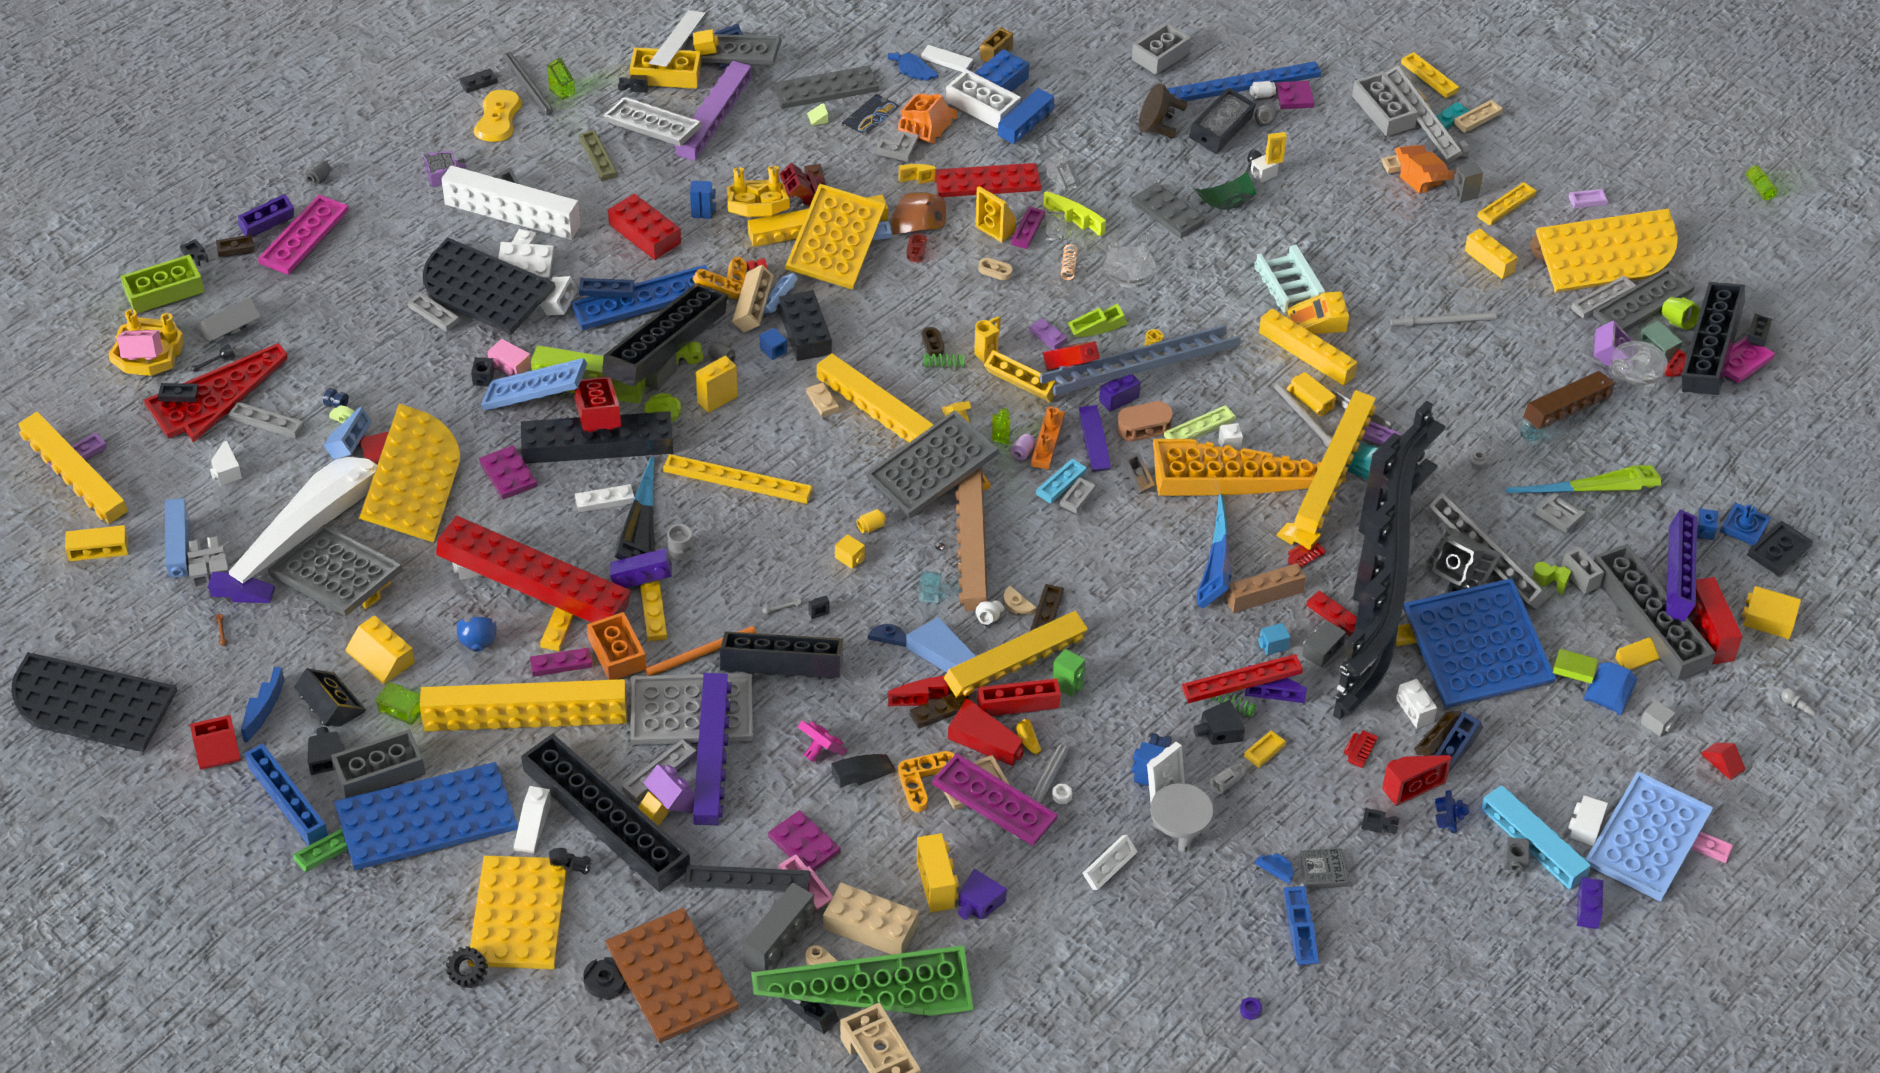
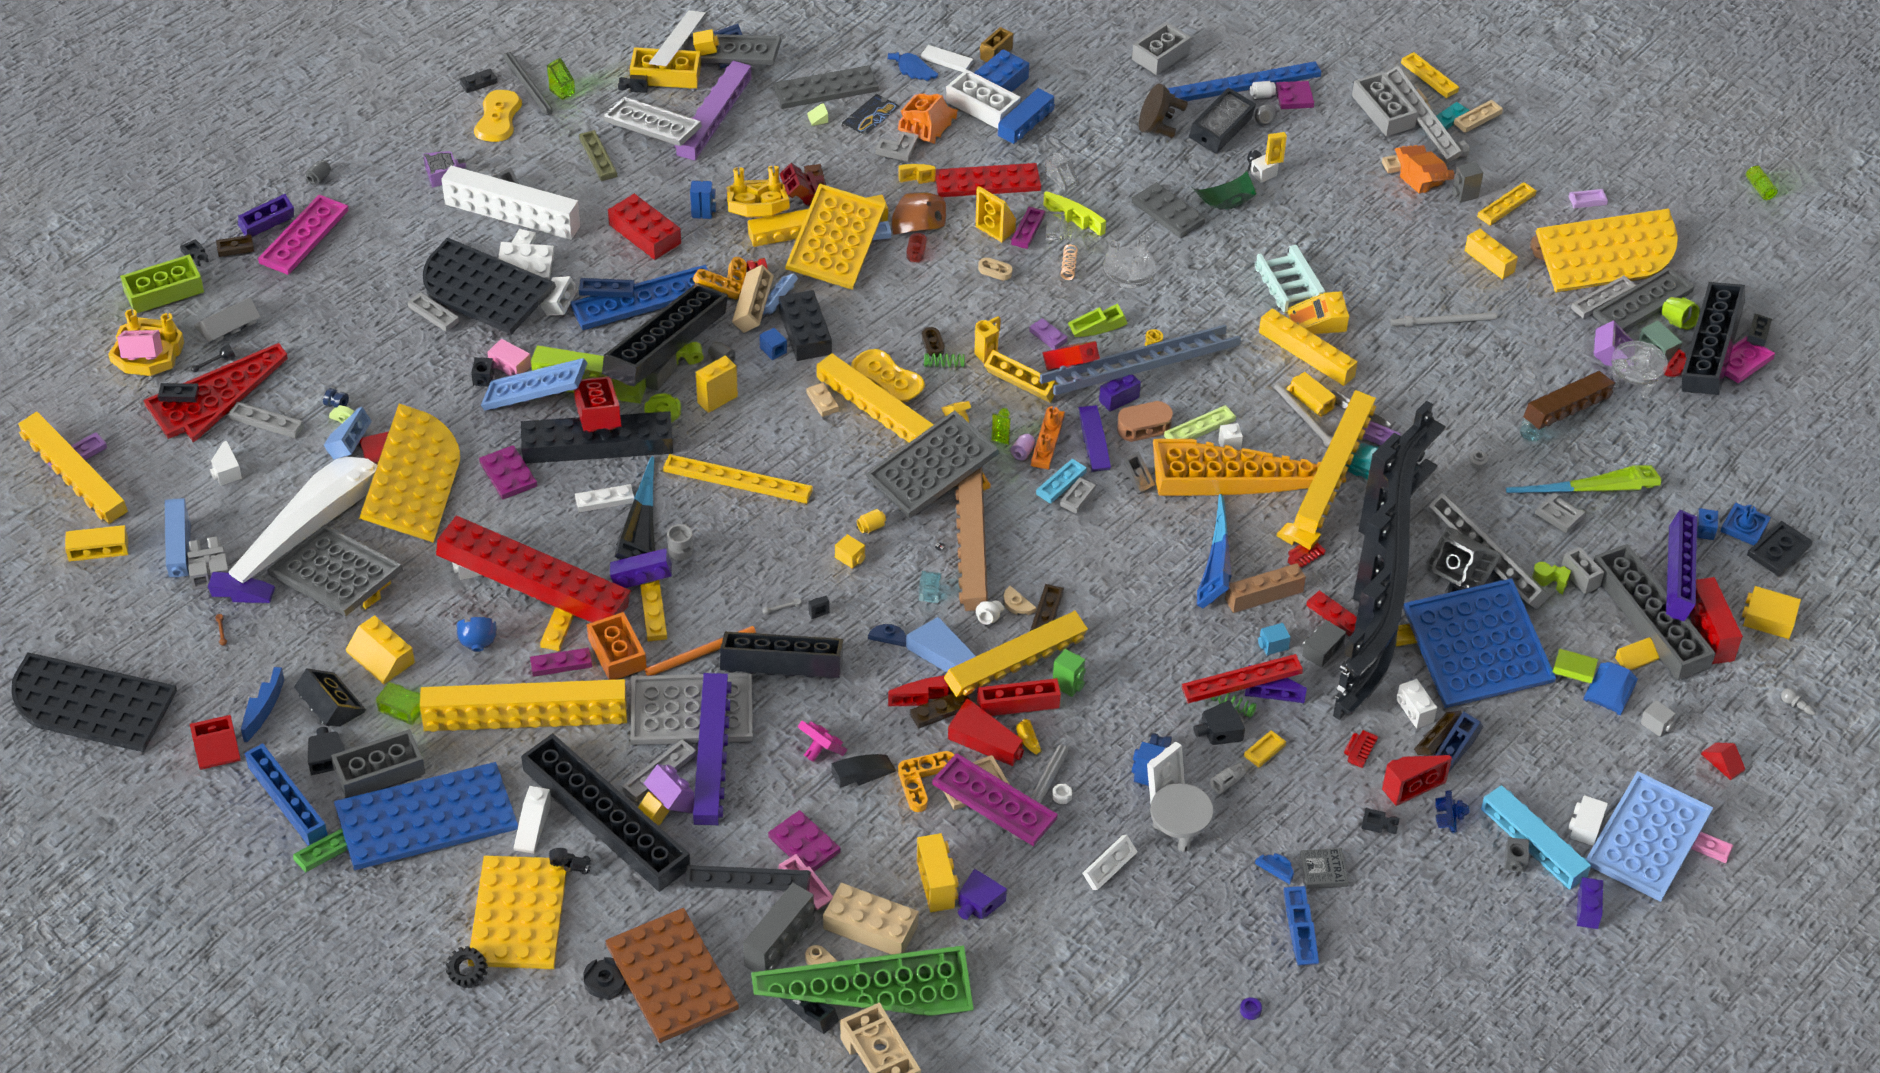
none -> yellow plate [851,349,925,403]

